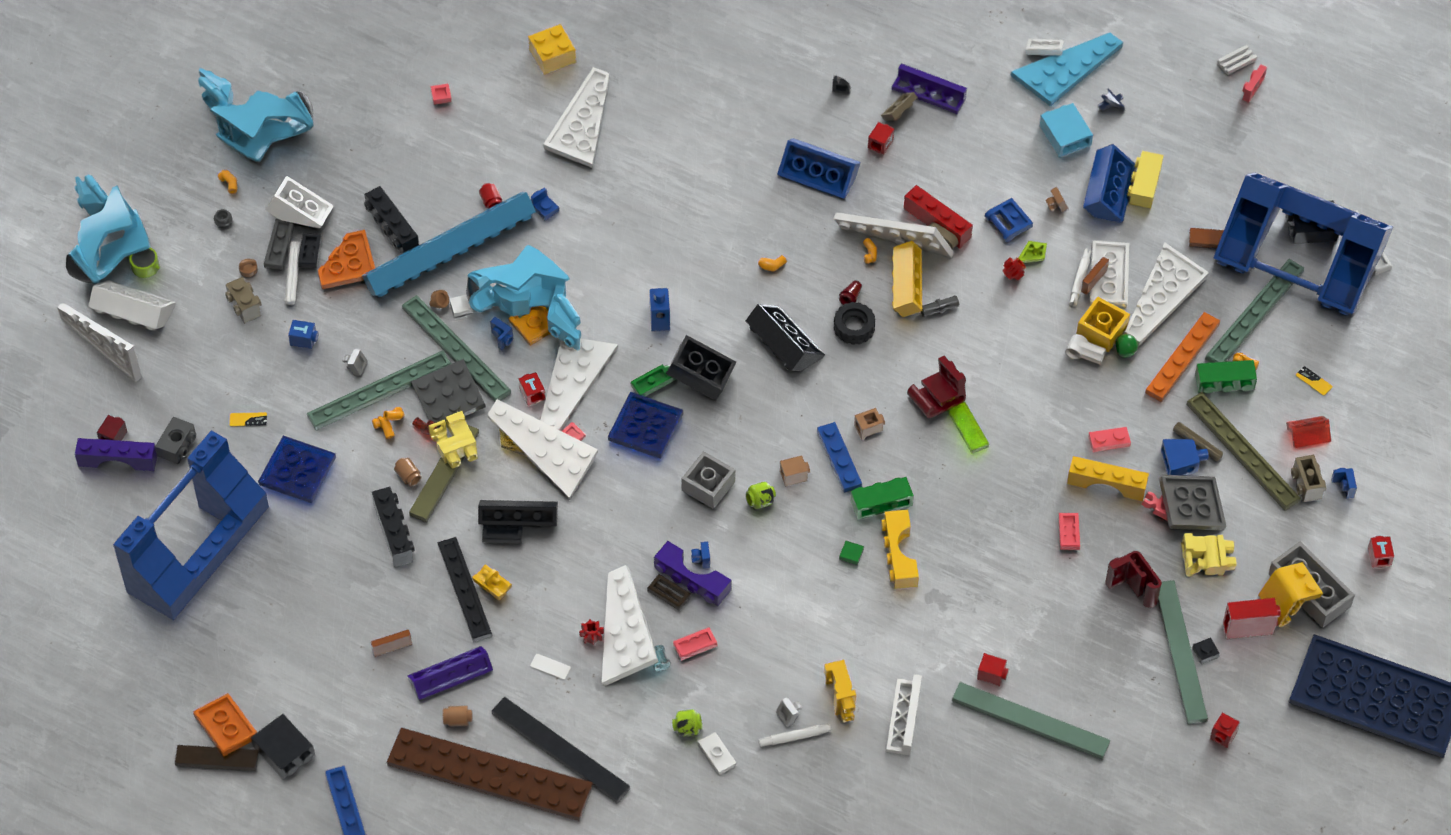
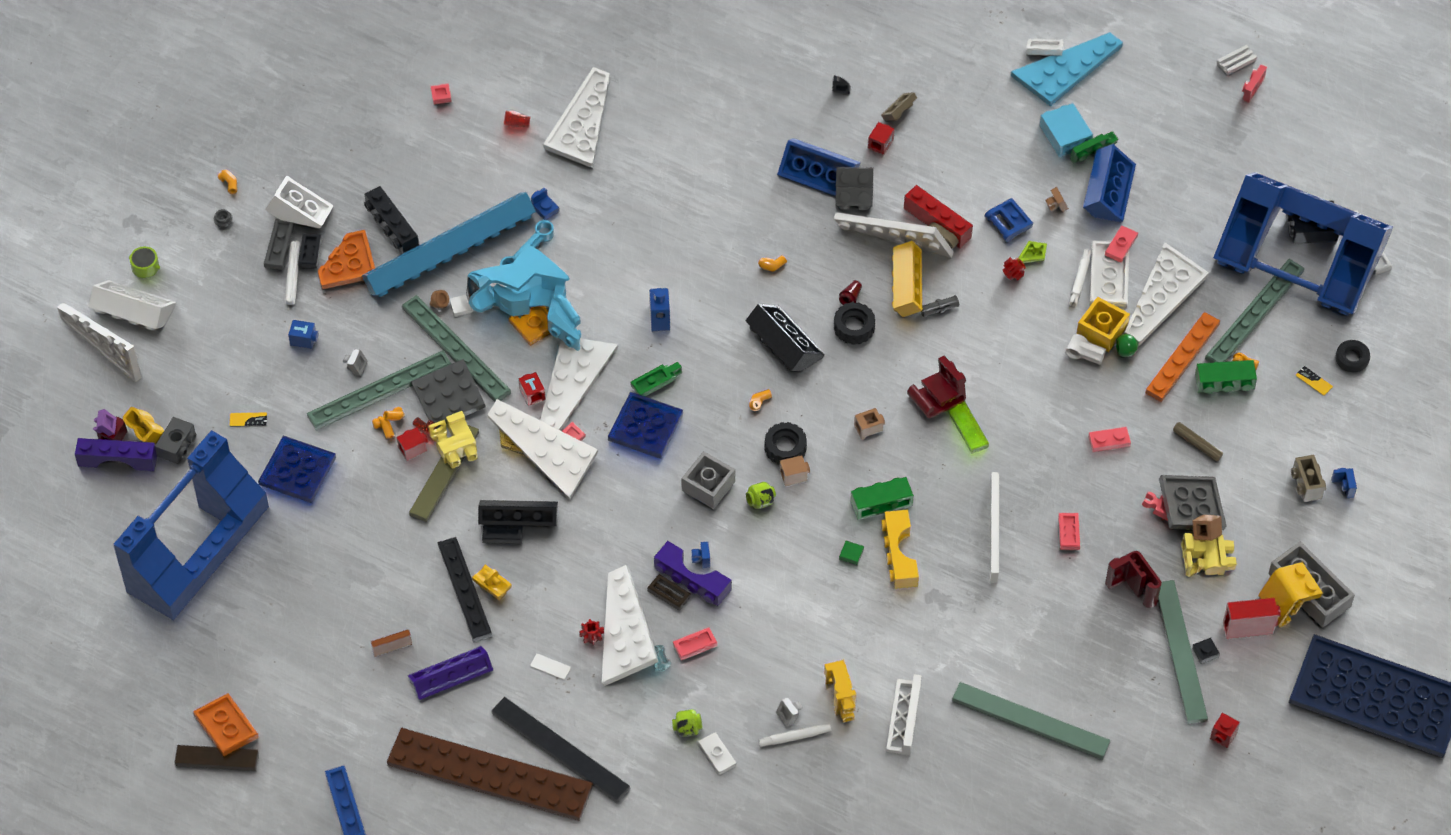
medium azure piece [66,175,150,284] -> none
medium azure piece [198,68,314,162] -> none
dark tan brick [225,277,262,324] -> none
medium nougat tile [239,258,258,277] -> none
black brick [251,714,315,779] -> none
black brick [372,487,415,567] -> none
medium nougat brick [394,458,422,487] -> none
medium nougat brick [443,706,473,727] -> none
red brick [479,183,502,209] -> none
blue bracket [490,317,513,350] -> none
yellow brick [528,24,576,75] -> none
black brick [665,335,736,401] -> none
blue plate [817,422,862,493] -> none
light orange arm [863,238,877,264] -> none
dark purple fence [891,63,967,114] -> none
red brick [977,653,1009,686] -> none
yellow arch [1067,456,1149,501] -> none
dark orange tile [1081,257,1109,295] -> none
dark blue piece [1098,88,1125,111] -> none
light yellow brick [1127,151,1164,209] -> none
blue torso [1161,439,1209,476] -> none
olive tile [1187,392,1301,511] -> none
dark orange tile [1189,228,1224,248] -> none
clear red panel [1286,416,1331,448] -> none
red brick [1368,536,1395,568] -> none
none -> medium lavender tile [93,409,117,436]
none -> yellow brick [123,407,164,445]
none -> red brick [396,427,428,461]
none -> medium azure piece [500,220,554,265]
none -> clear red cone [503,110,530,127]
none -> light orange arm [749,389,772,411]
none -> black tyre [764,422,807,465]
none -> dark grey plate [836,167,874,210]
none -> white tile [990,472,999,583]
none -> green hinge [1070,131,1118,163]
none -> coral plate [1105,225,1138,263]
none -> medium nougat brick [1193,515,1222,541]
none -> black tyre [1335,340,1370,373]

